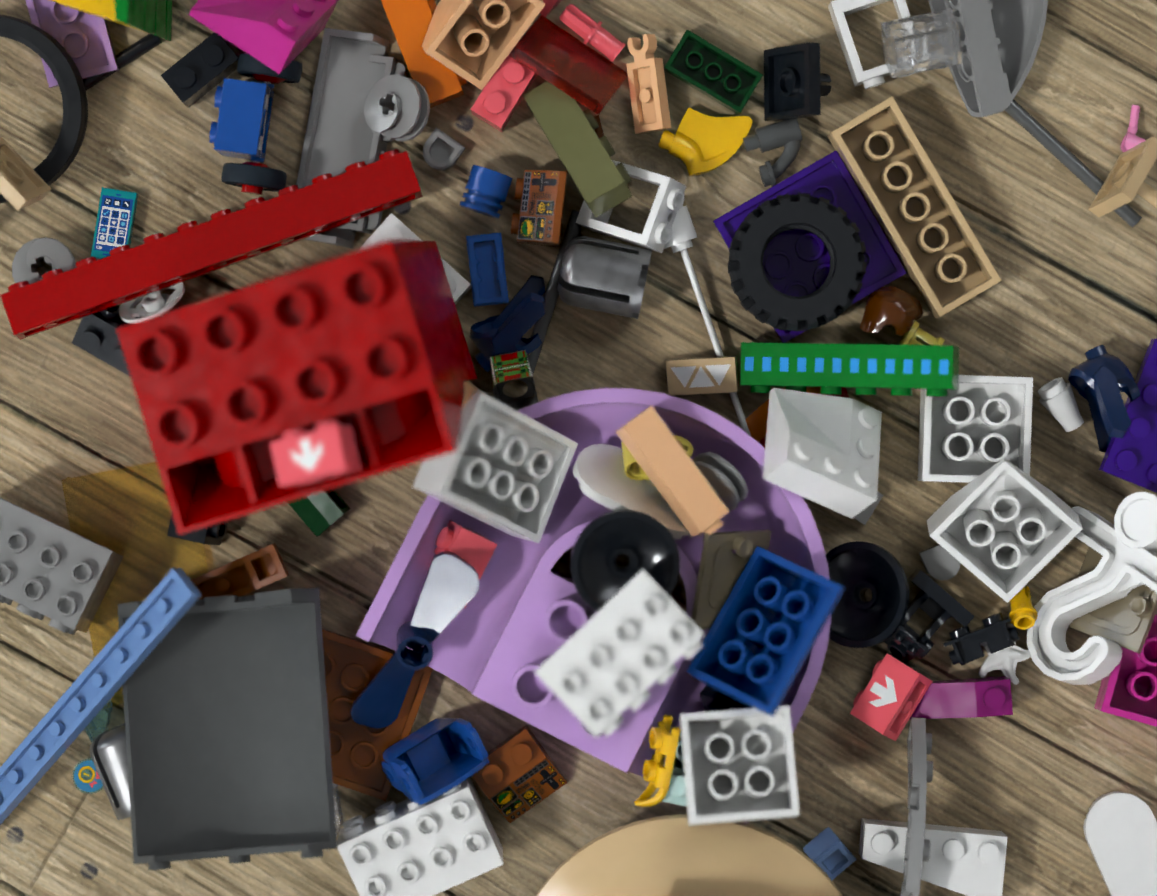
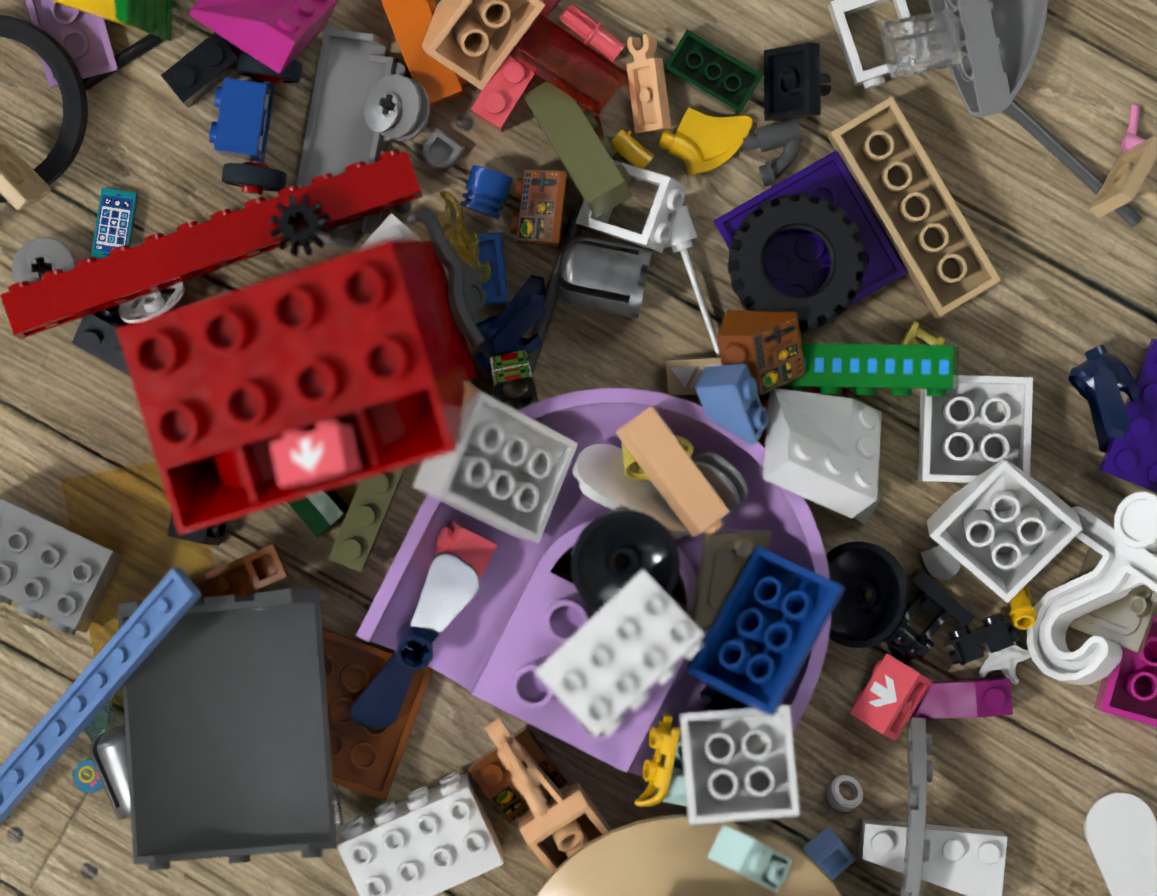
blue piece [381,718,490,805] -> none
reddish brown hair [860,286,923,336] -> none
white cone [1038,377,1084,432] -> none
none -> black gear [270,195,331,256]
none -> olive brick [328,466,407,573]
none -> dark grey piece [407,190,491,347]
none -> light nougat slope [485,717,611,874]
none -> yellow pin [610,129,655,169]
none -> medium blue slope [696,364,768,444]
none -> light aqua slope [707,825,793,893]
none -> dark orange slope [717,310,806,395]
none -> white piece [826,775,863,812]

